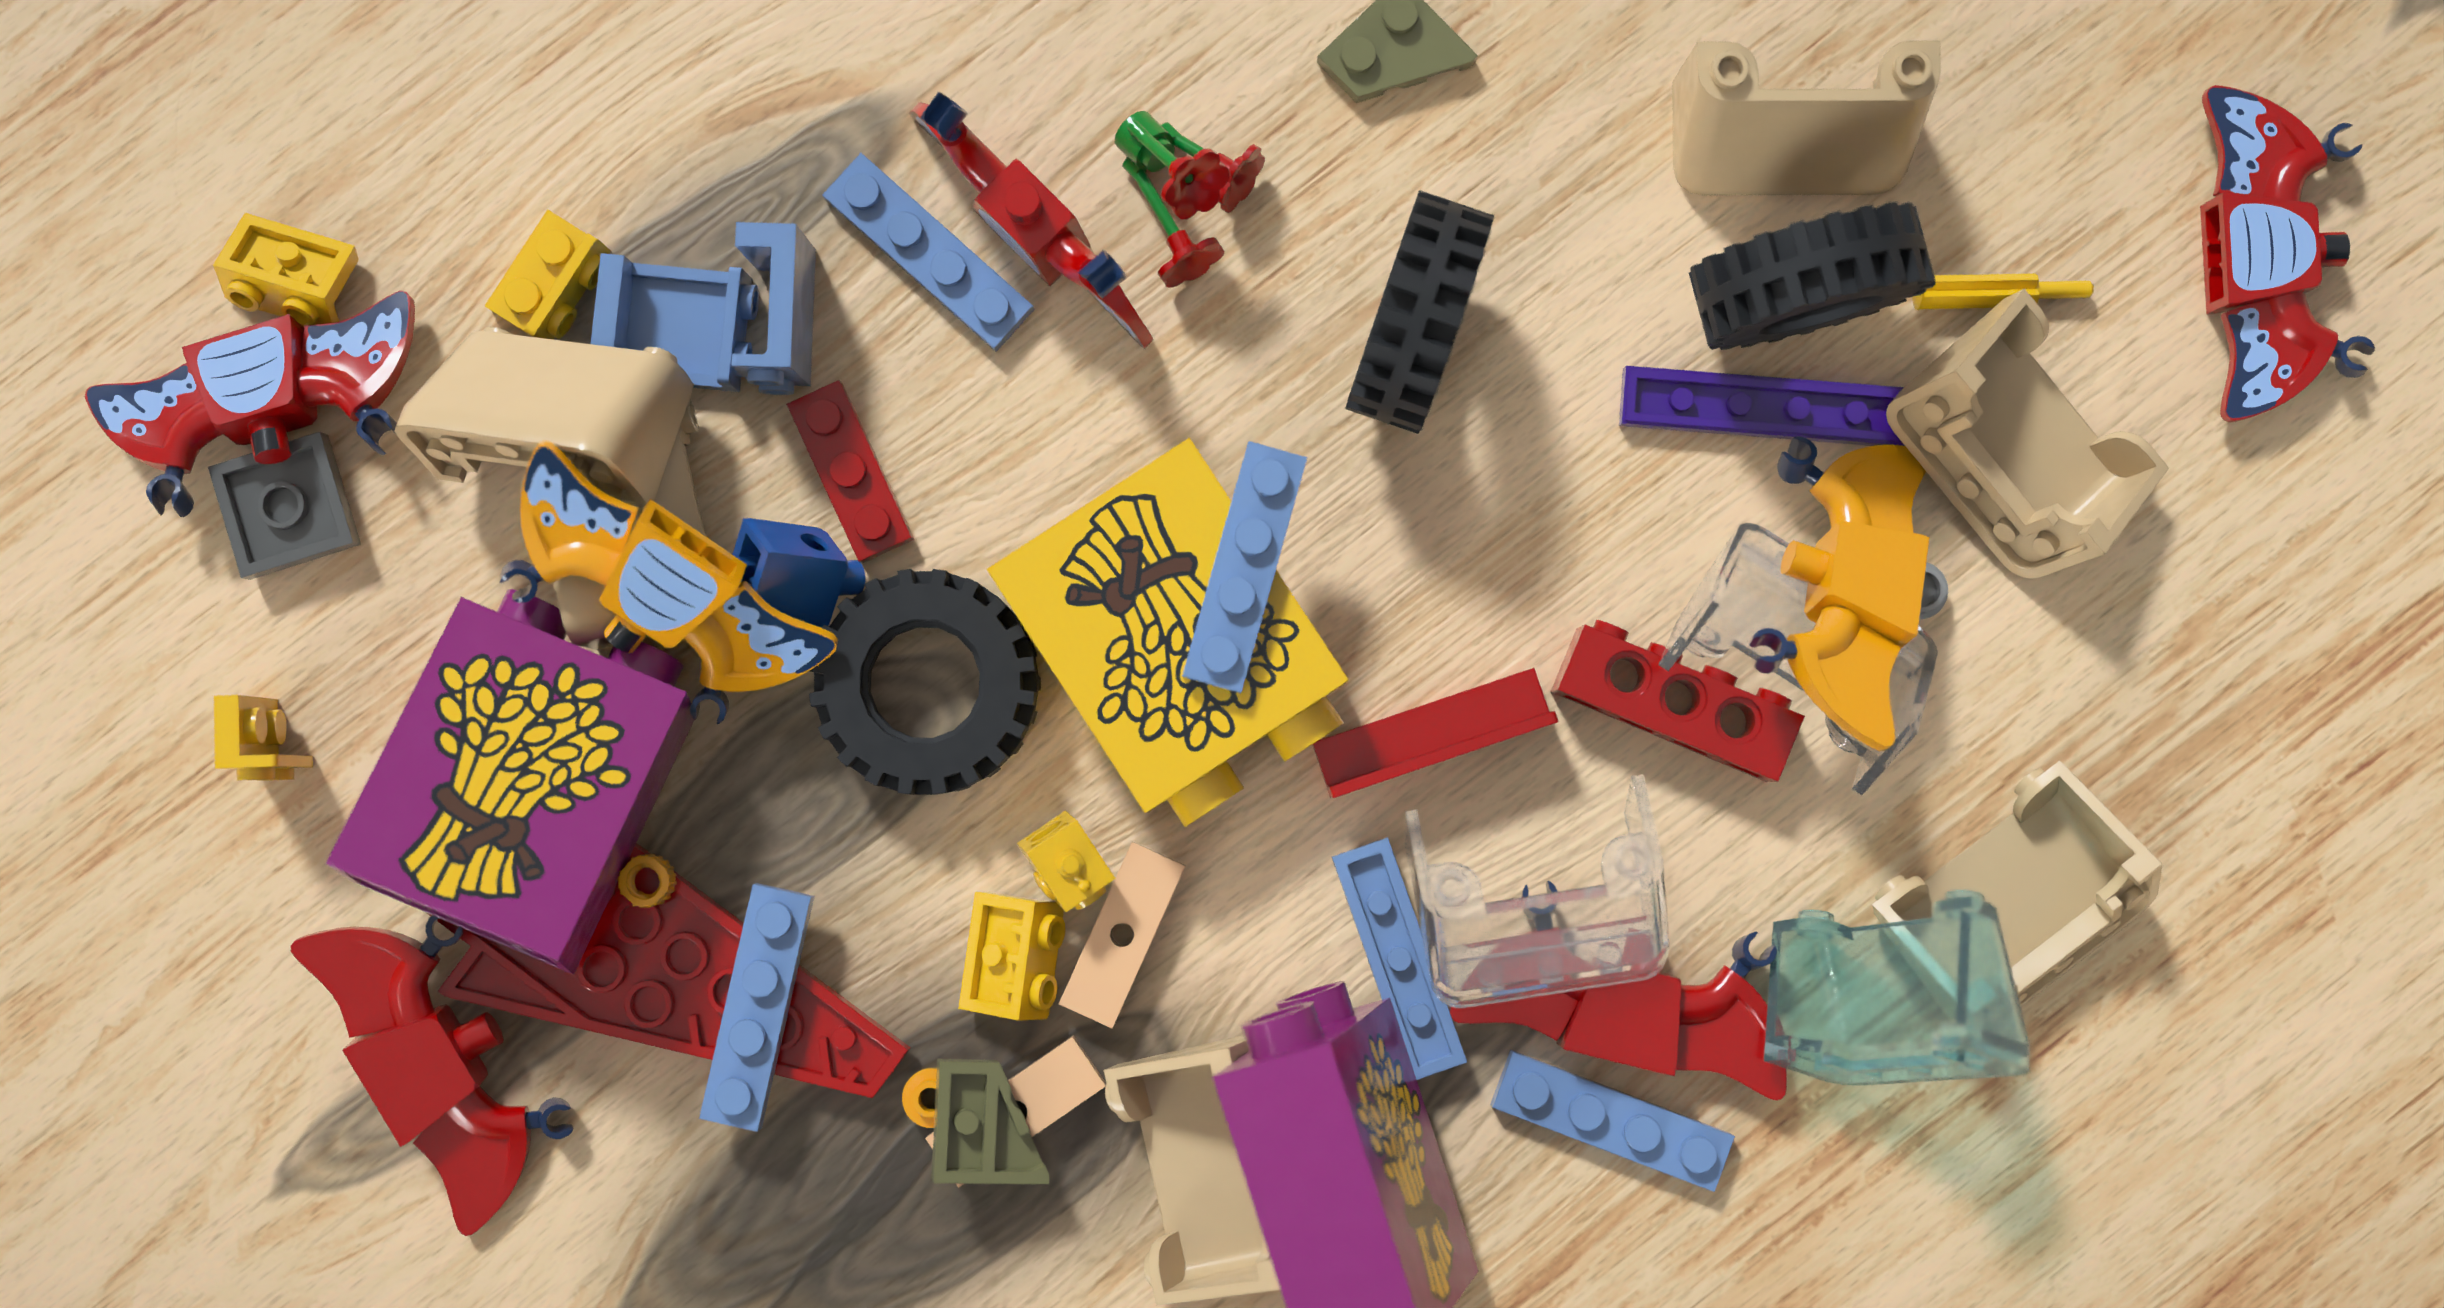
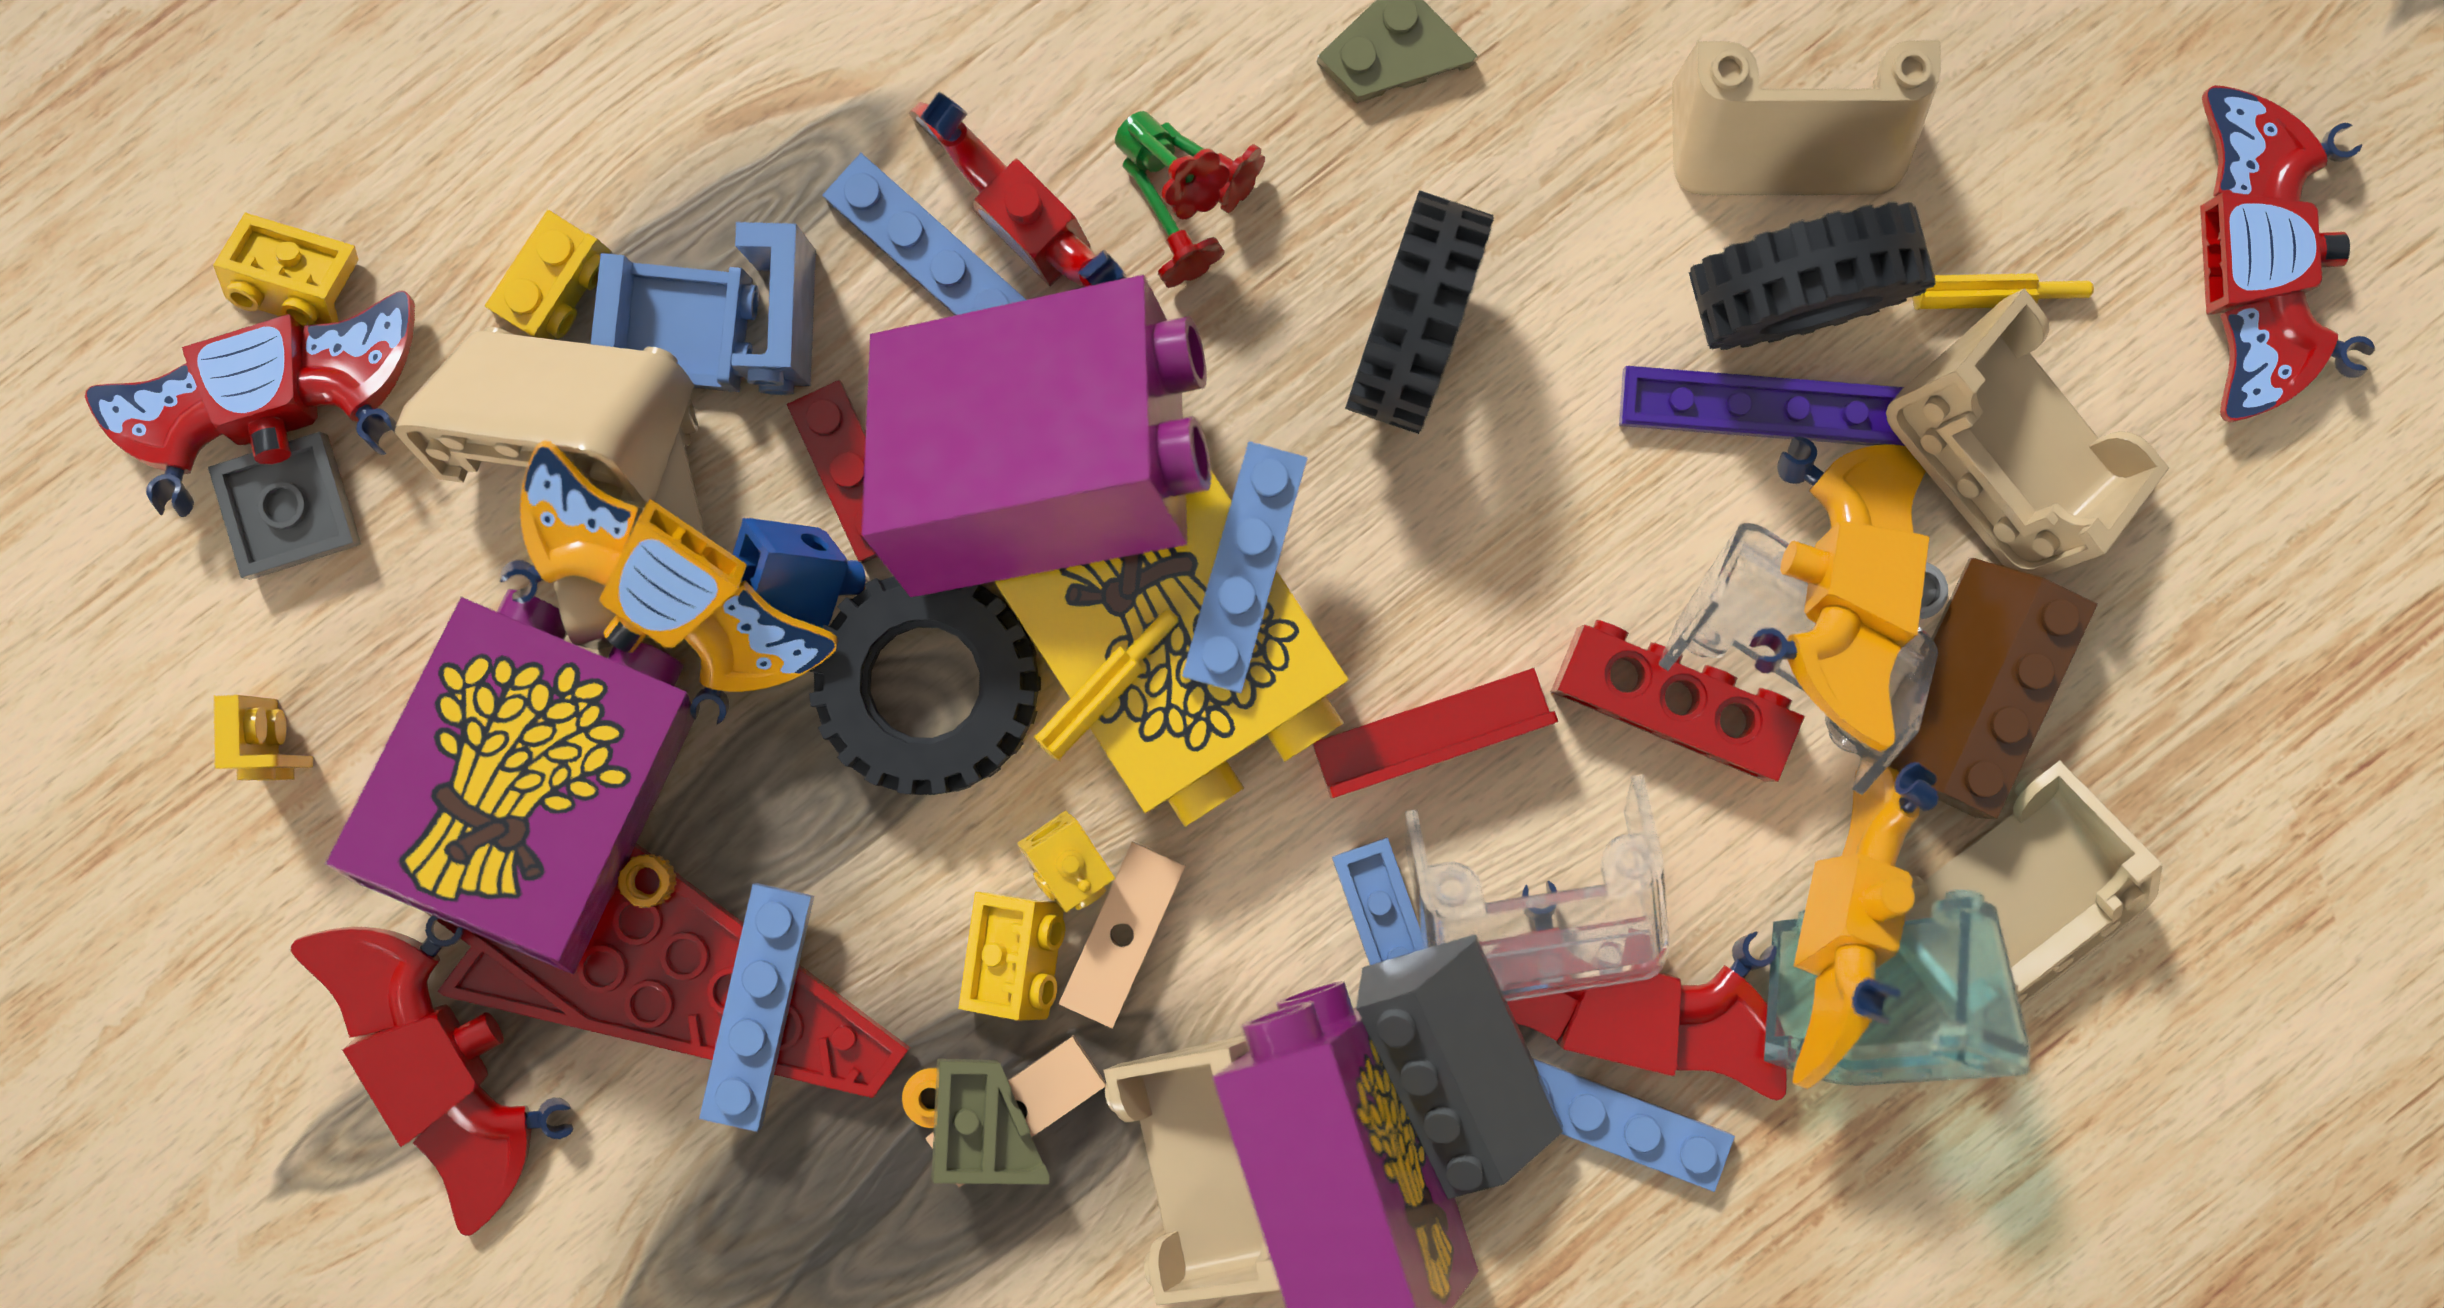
none -> magenta brick [862,274,1211,597]
none -> yellow axle [1034,609,1178,761]
none -> dark grey slope [1356,934,1563,1199]
none -> light orange torso [1792,762,1938,1089]
none -> reddish brown slope [1873,558,2098,819]

